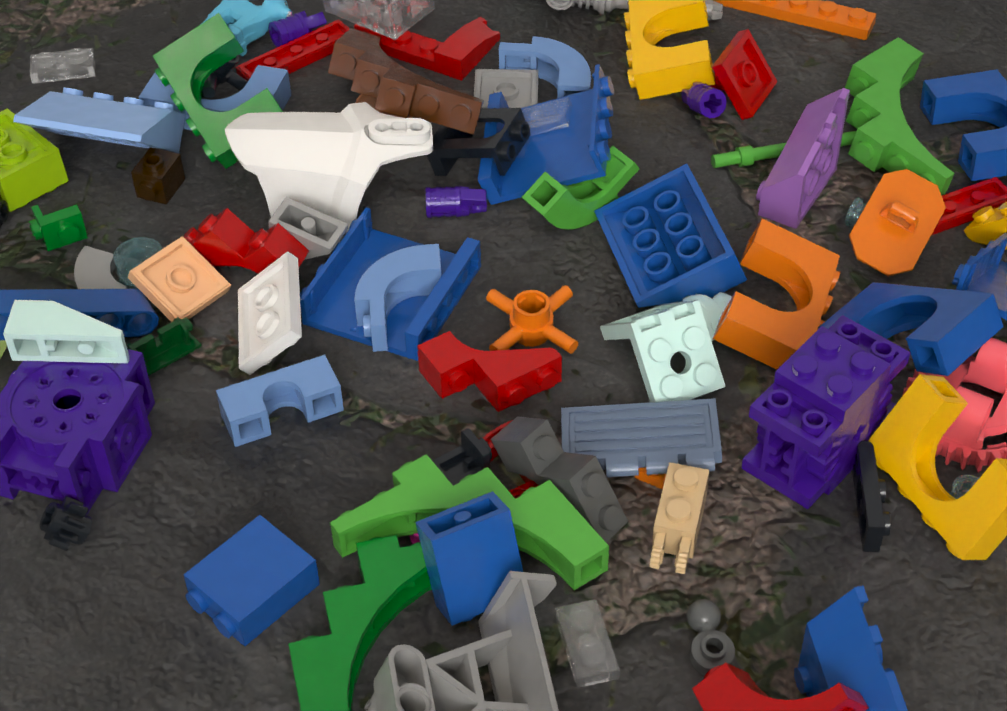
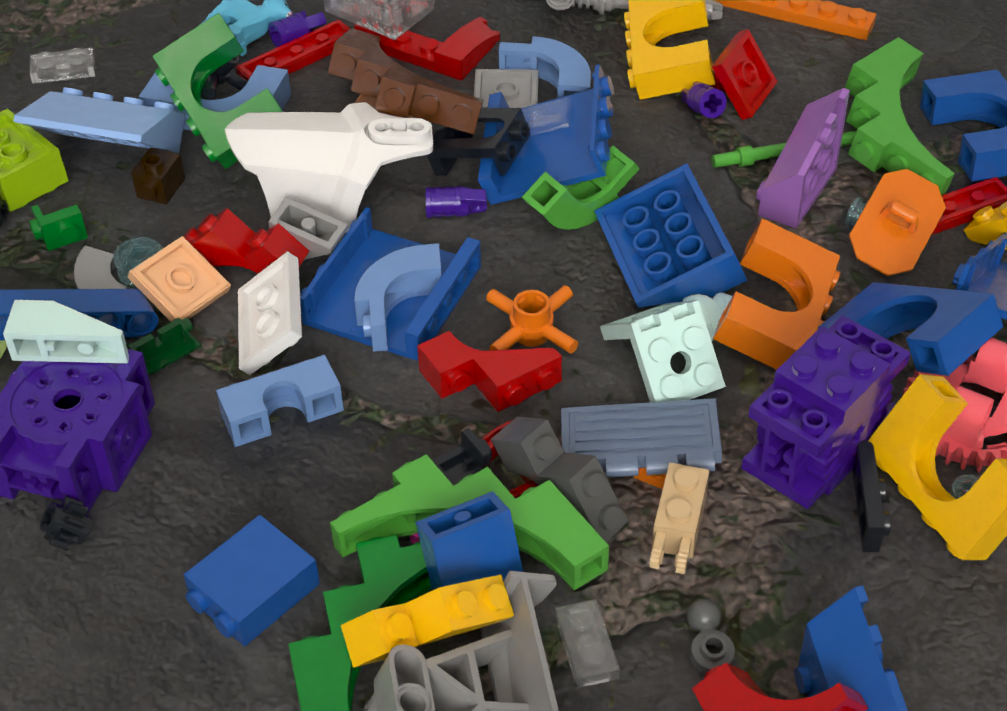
none -> yellow arch [340,575,514,668]

